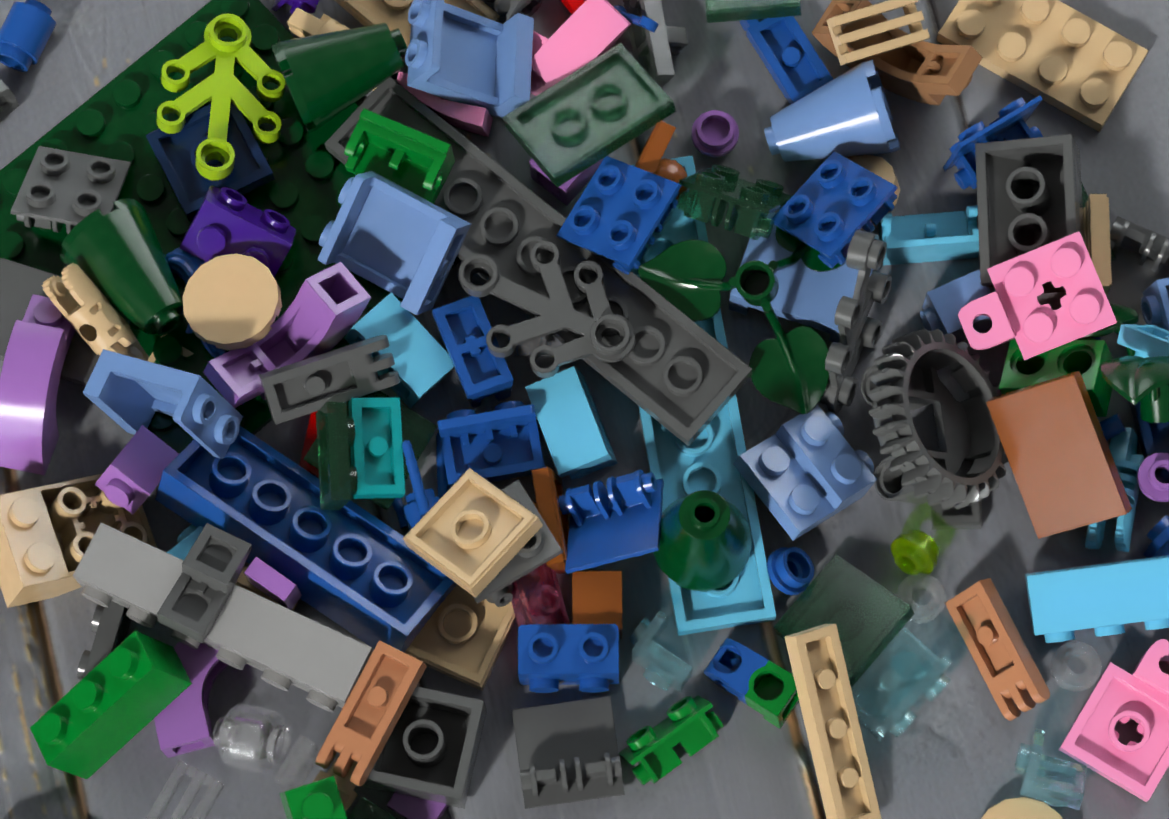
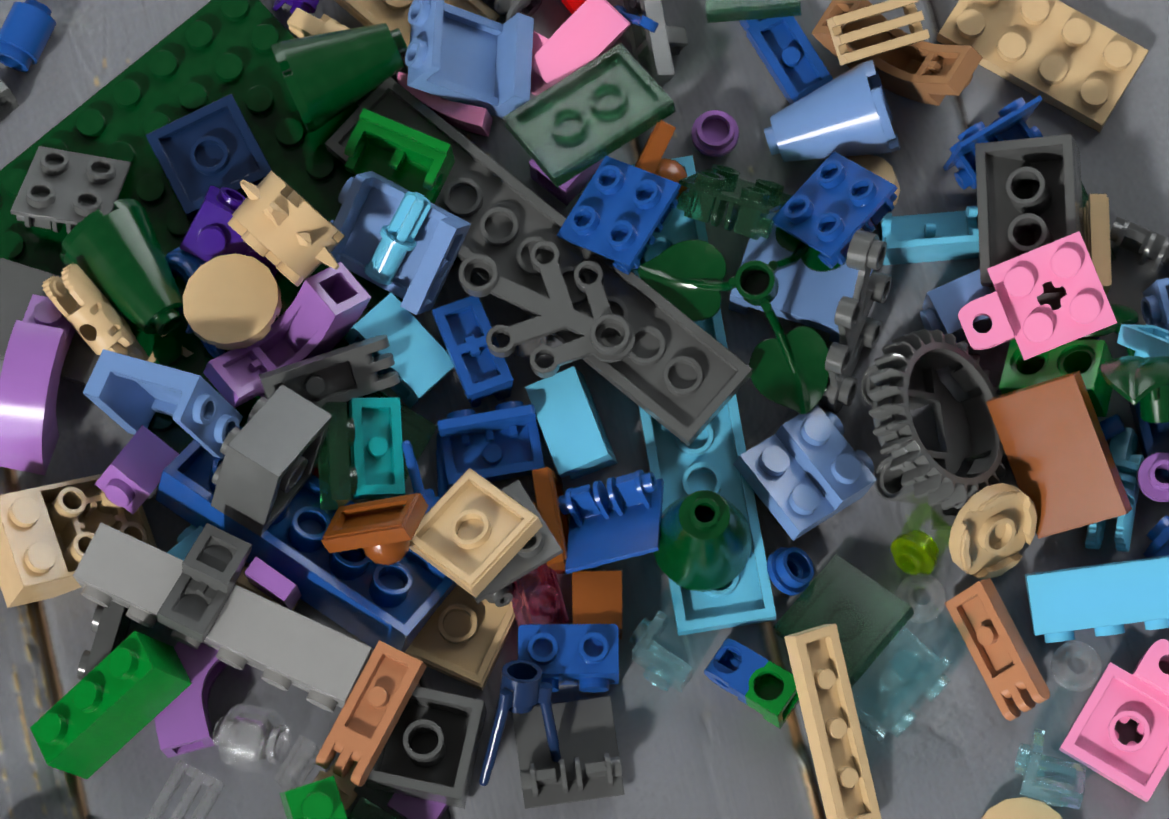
lime plant [156,13,285,181] -> none
green hinge [619,695,724,786] -> none
none -> dark grey brick [211,384,332,537]
none -> tan brick [227,171,345,287]
none -> dark orange tile [321,493,428,565]
none -> medium azure axle [364,191,431,285]
none -> dark blue plant [479,660,561,786]
none -> tan tile [949,483,1038,580]

